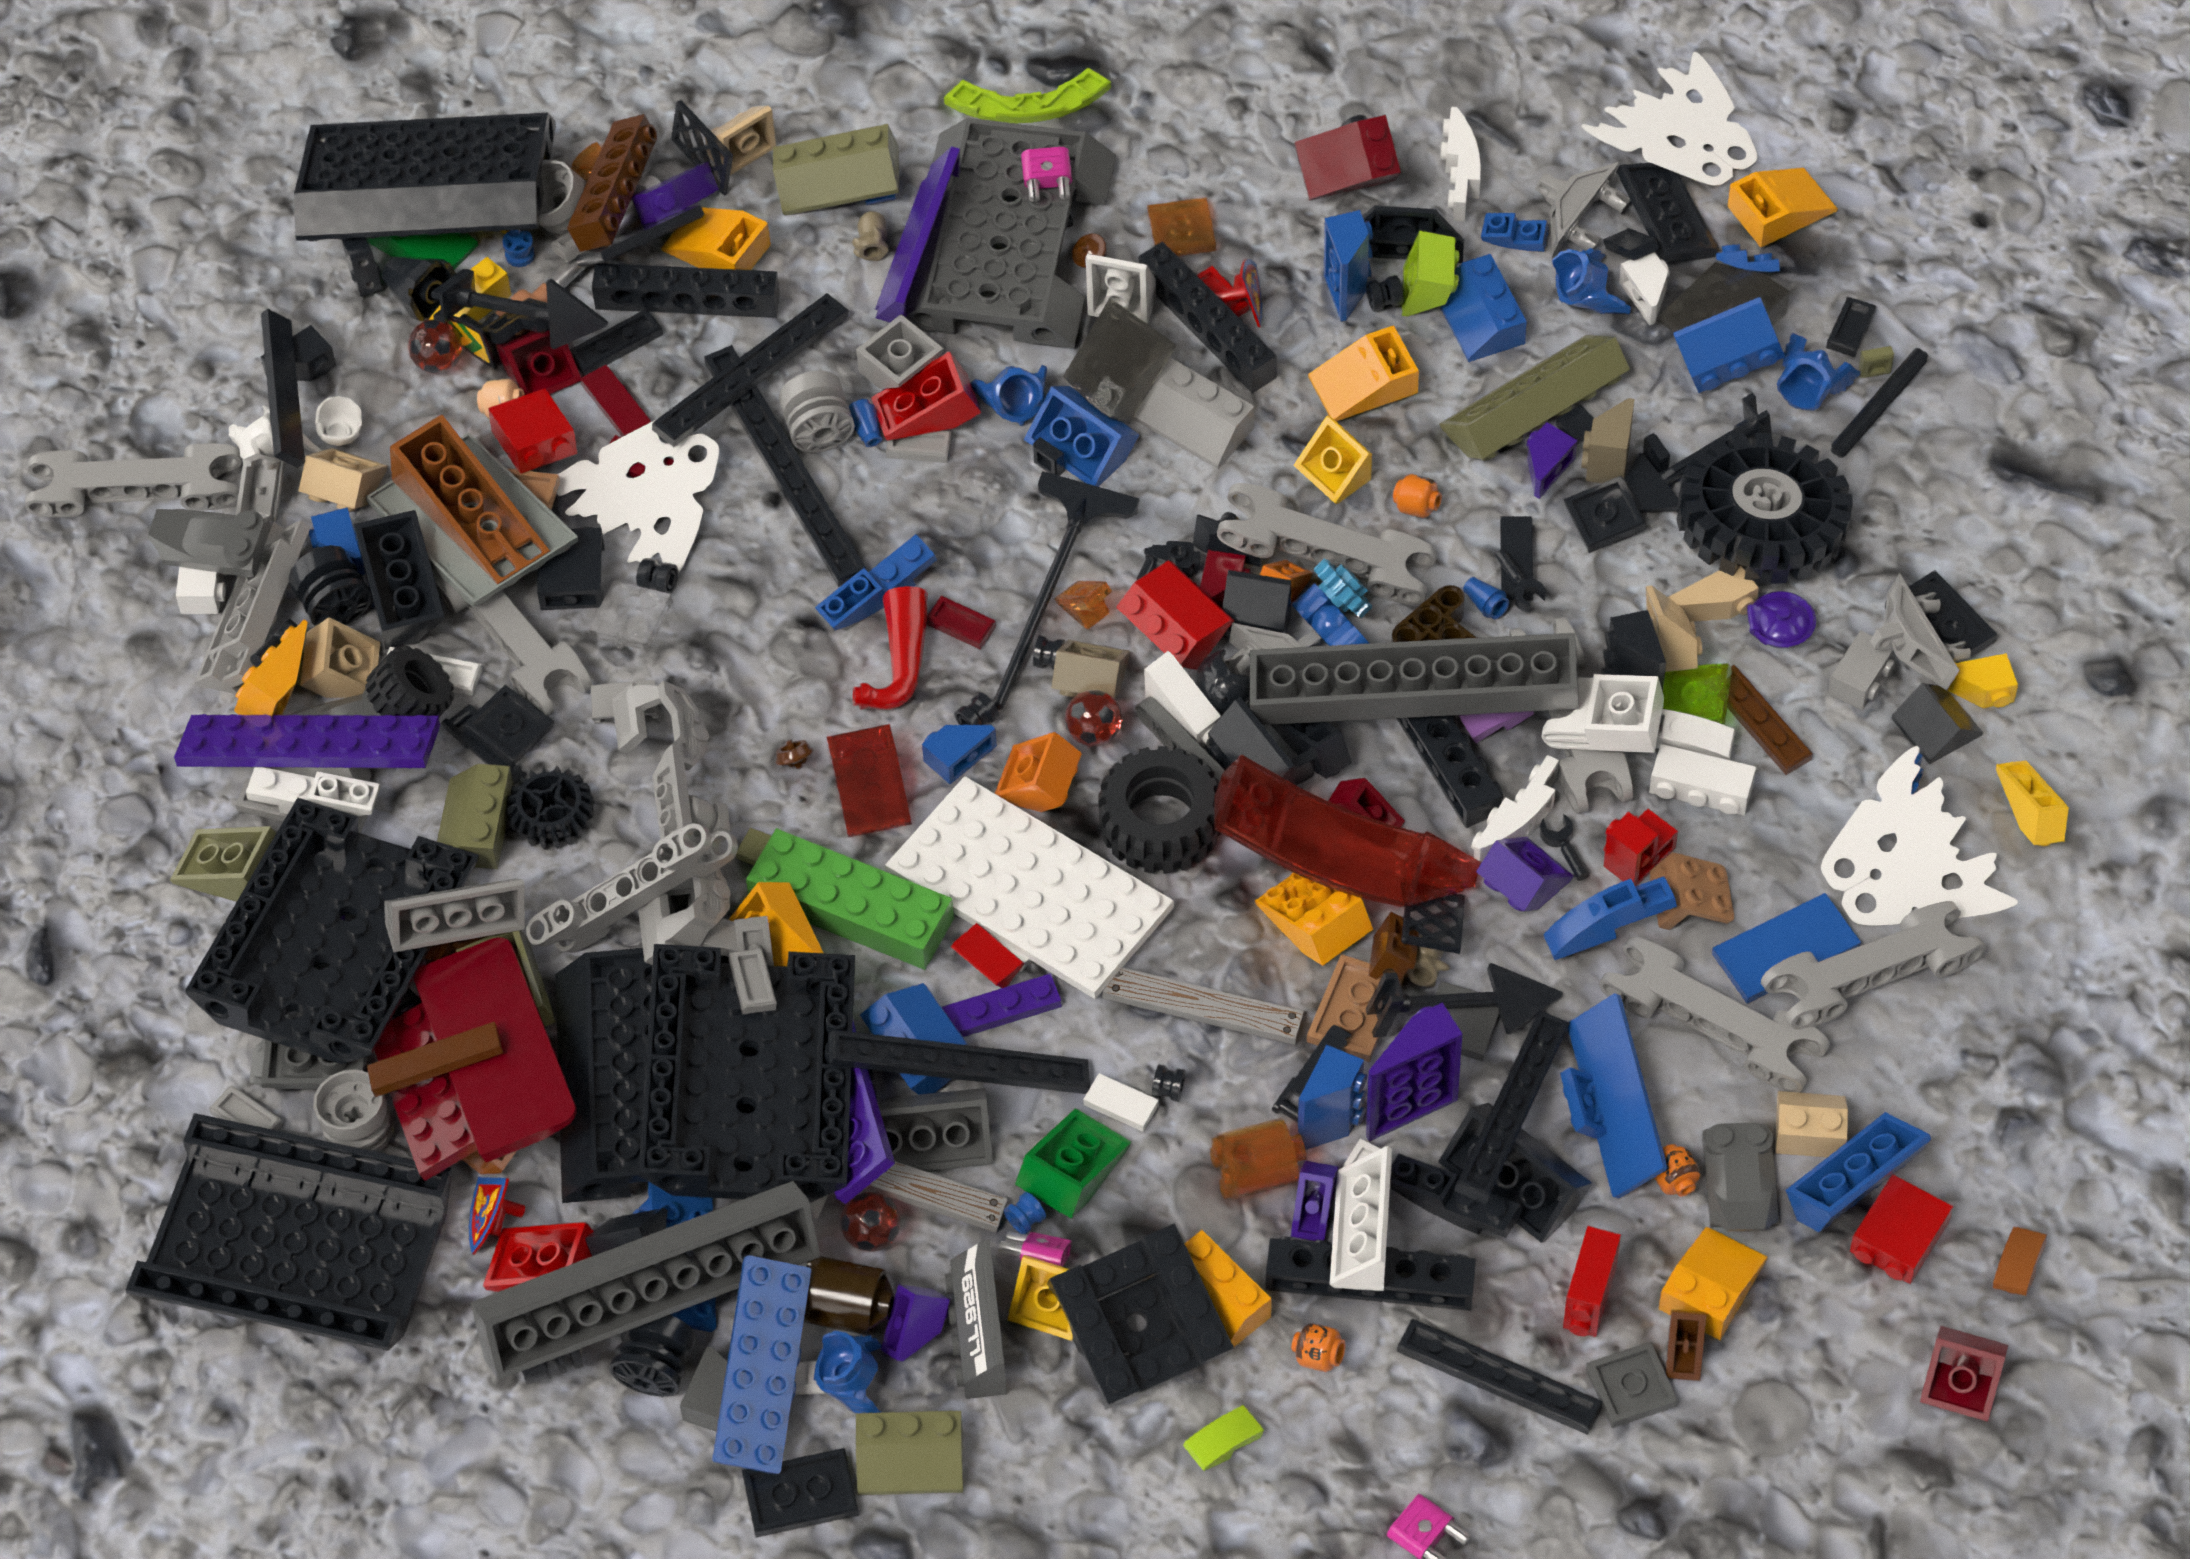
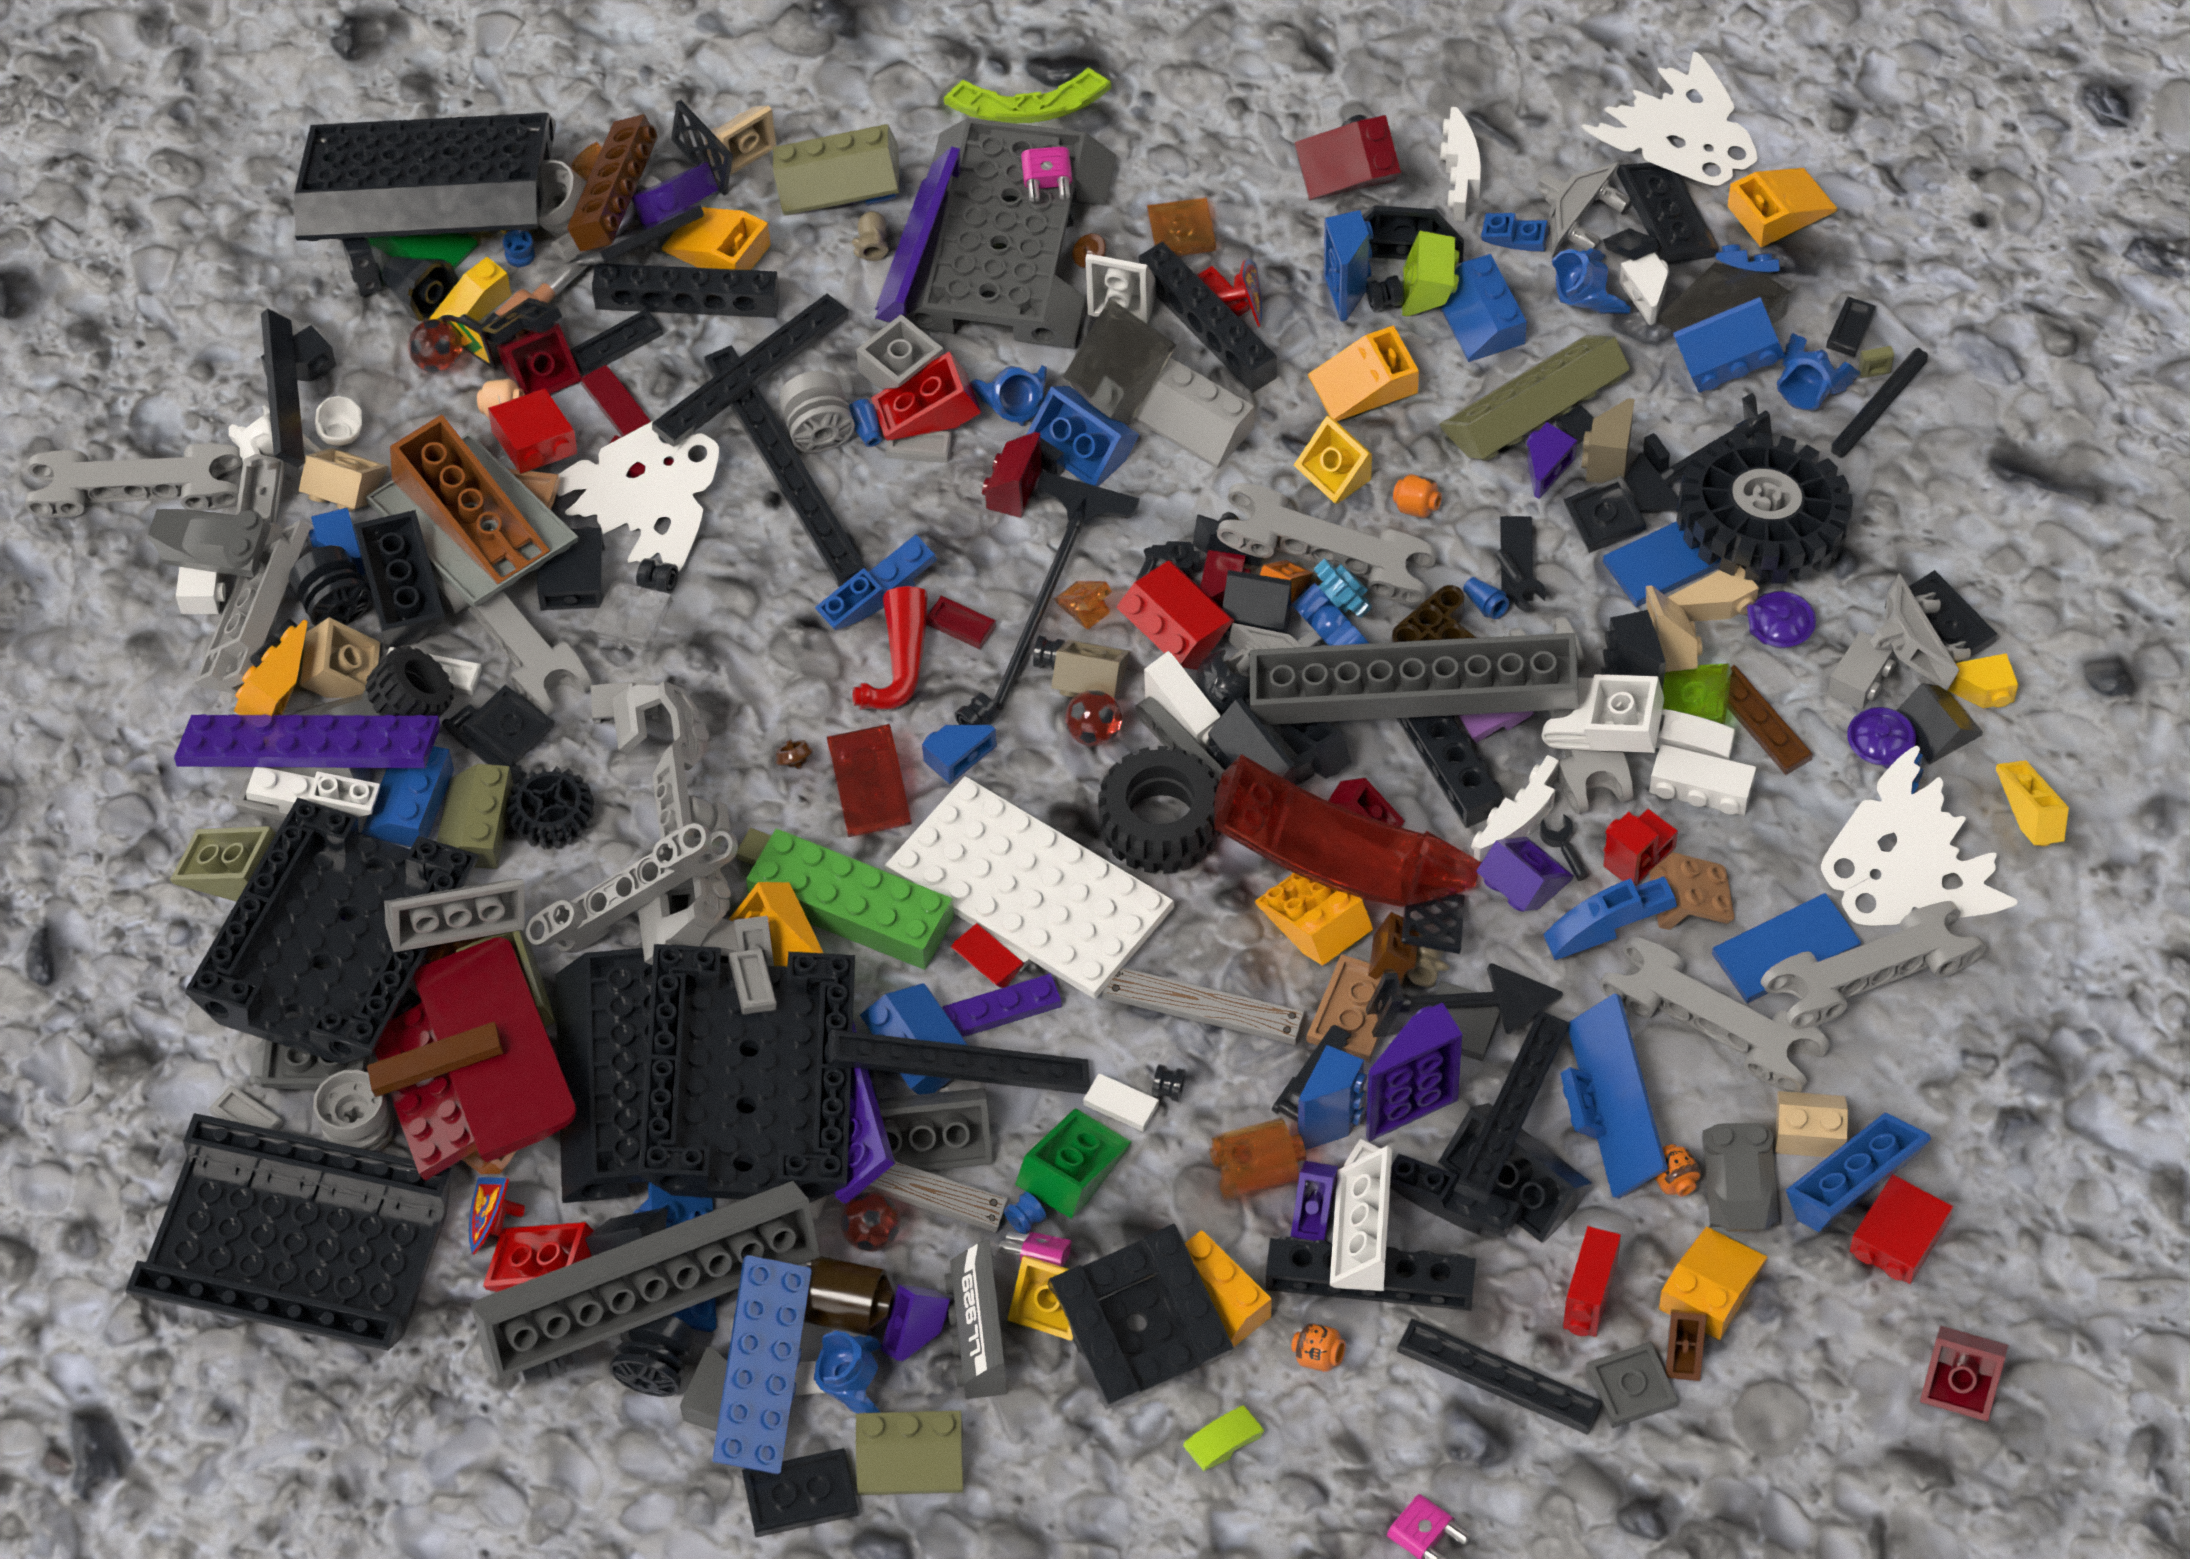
black piece [431,269,608,349] -> none
orange slope [995,732,1082,812] -> none
dark orange slope [1993,1226,2047,1296] -> none
none -> blue slope [361,746,454,847]
none -> dark red slope [982,432,1043,518]
none -> blue tile [1603,521,1721,607]
none -> dark purple piece [1847,707,1916,768]

